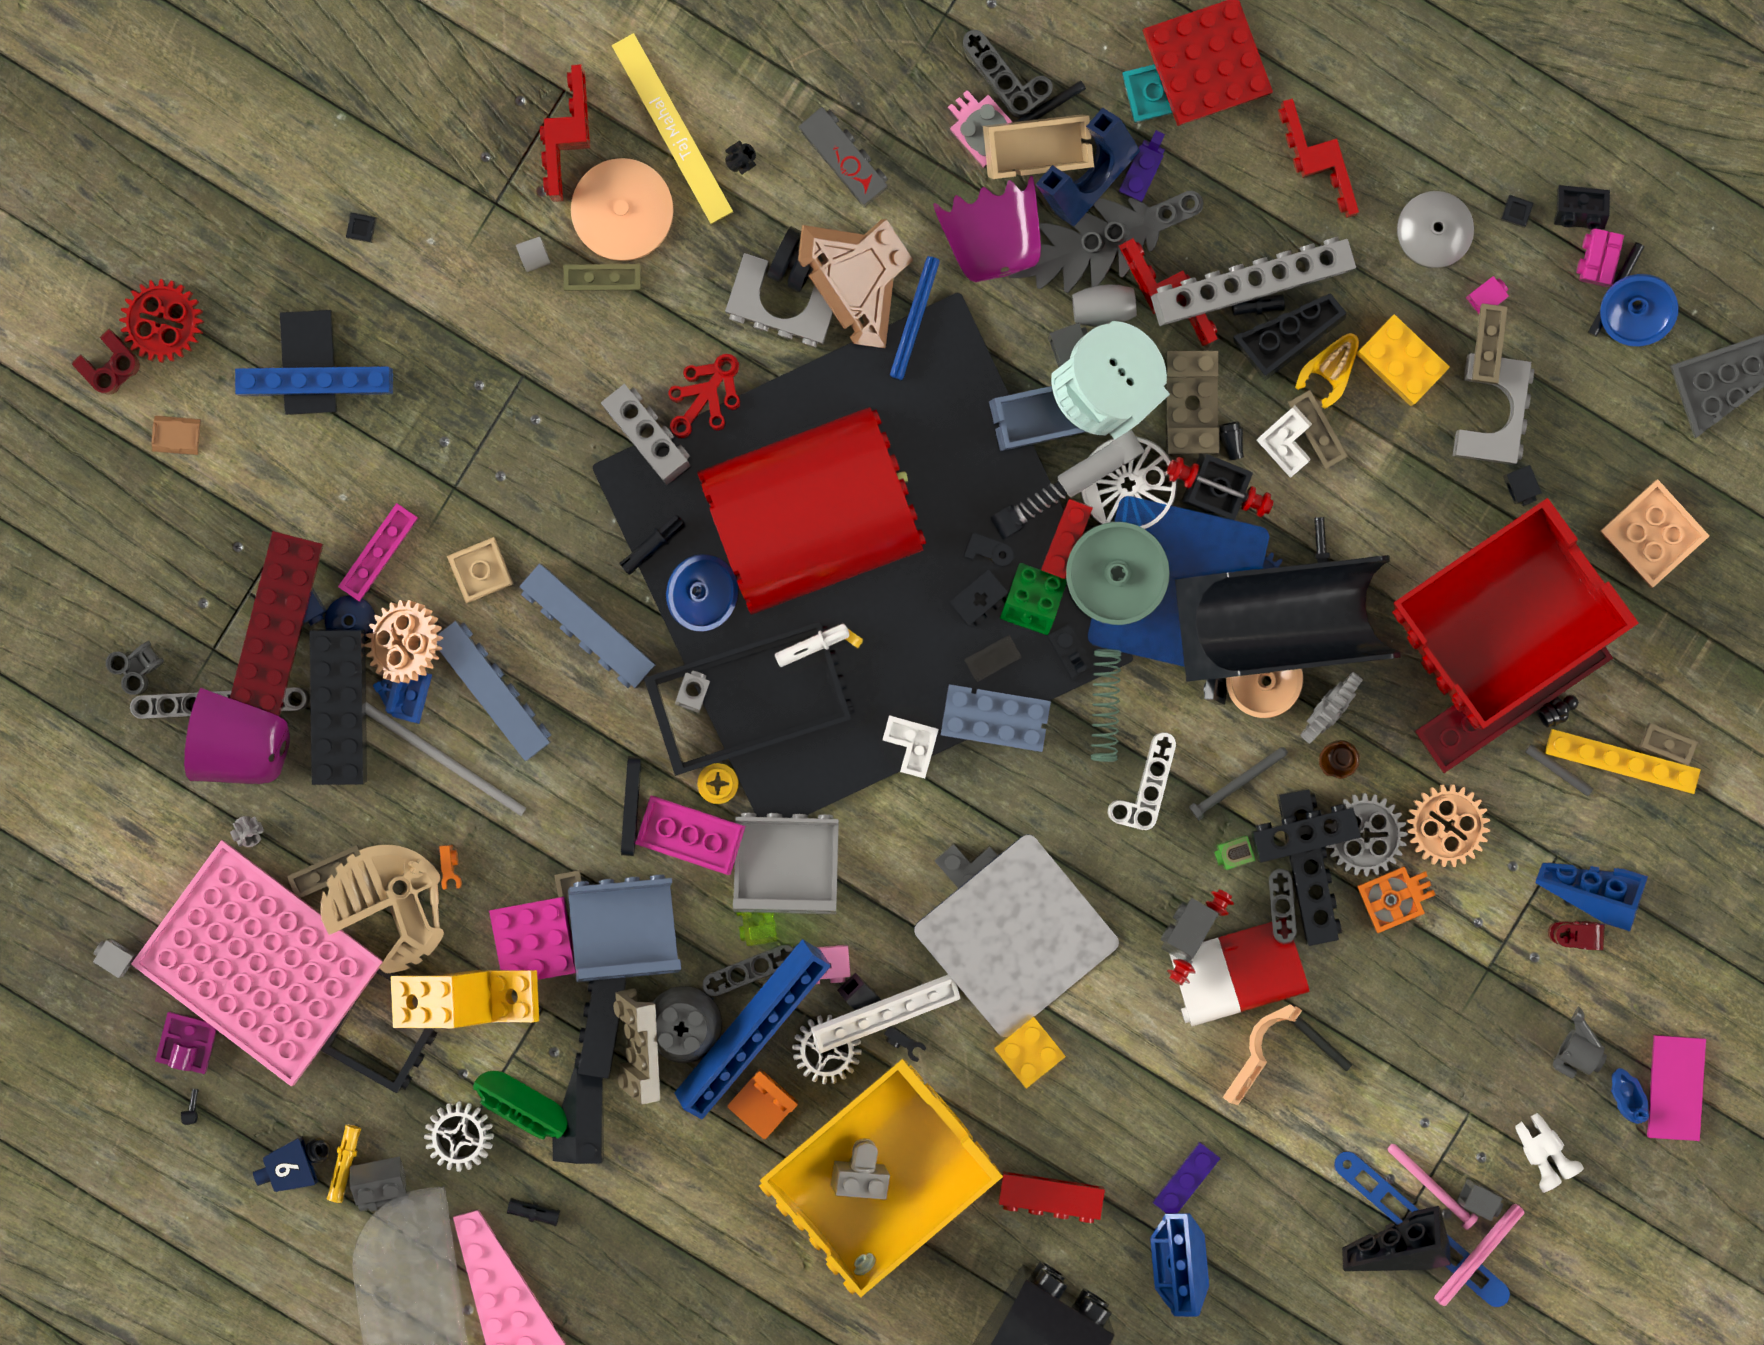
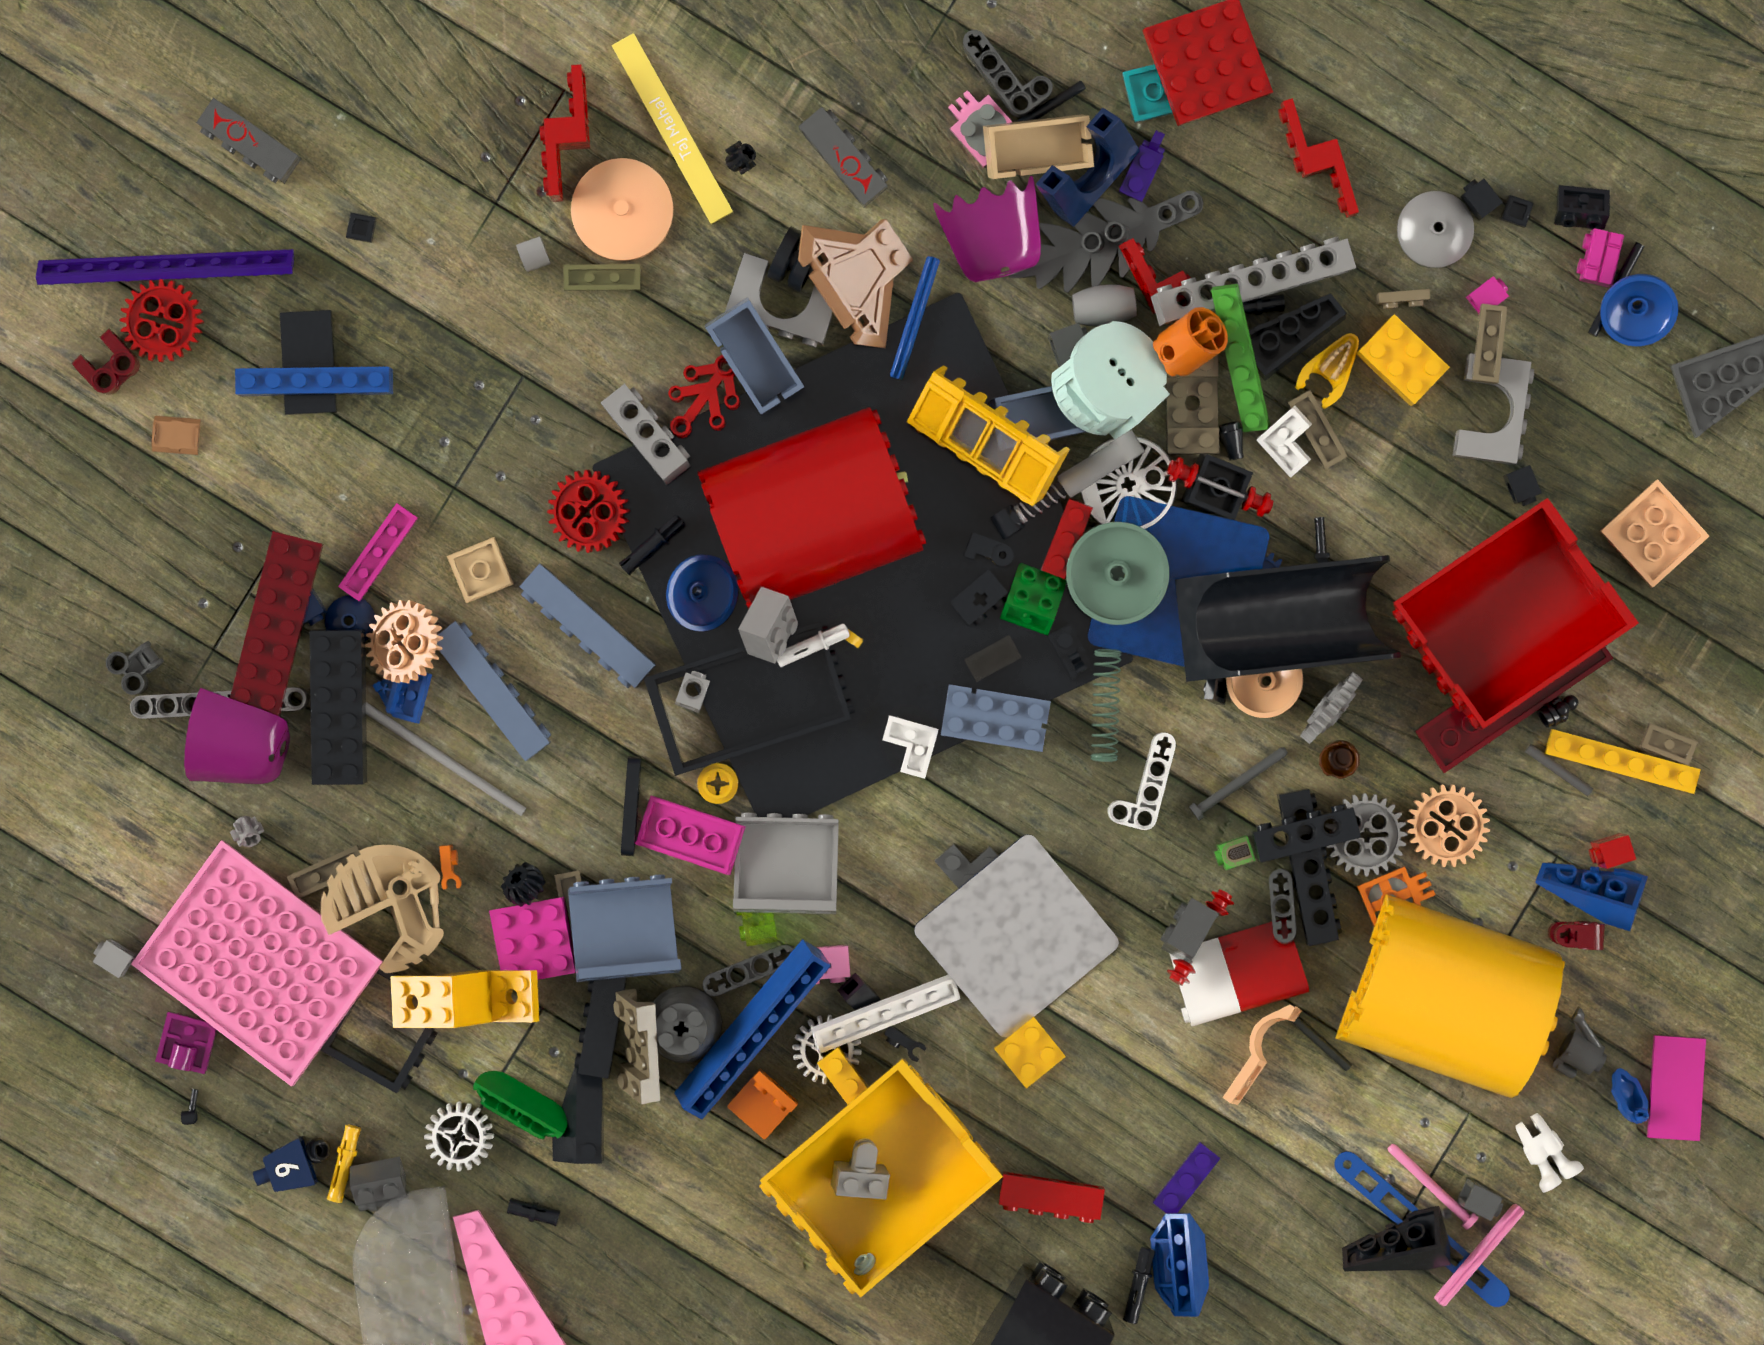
none -> dark purple plate [36,249,295,285]
none -> dark grey brick [196,97,302,184]
none -> black gear [501,862,546,907]
none -> red gear [547,469,630,553]
none -> sand blue piece [705,297,804,414]
none -> light grey brick [738,587,798,664]
none -> yellow brick [817,1046,869,1105]
none -> yellow window [907,365,1070,506]
none -> black axle [1123,1247,1155,1324]
none -> orange cylinder [1153,307,1228,376]
none -> bright green plate [1211,284,1270,432]
none -> yellow cylinder [1335,894,1565,1098]
none -> dark tan plate [1375,289,1430,309]
none -> black brick [1461,178,1503,221]
none -> red brick [1589,833,1637,869]

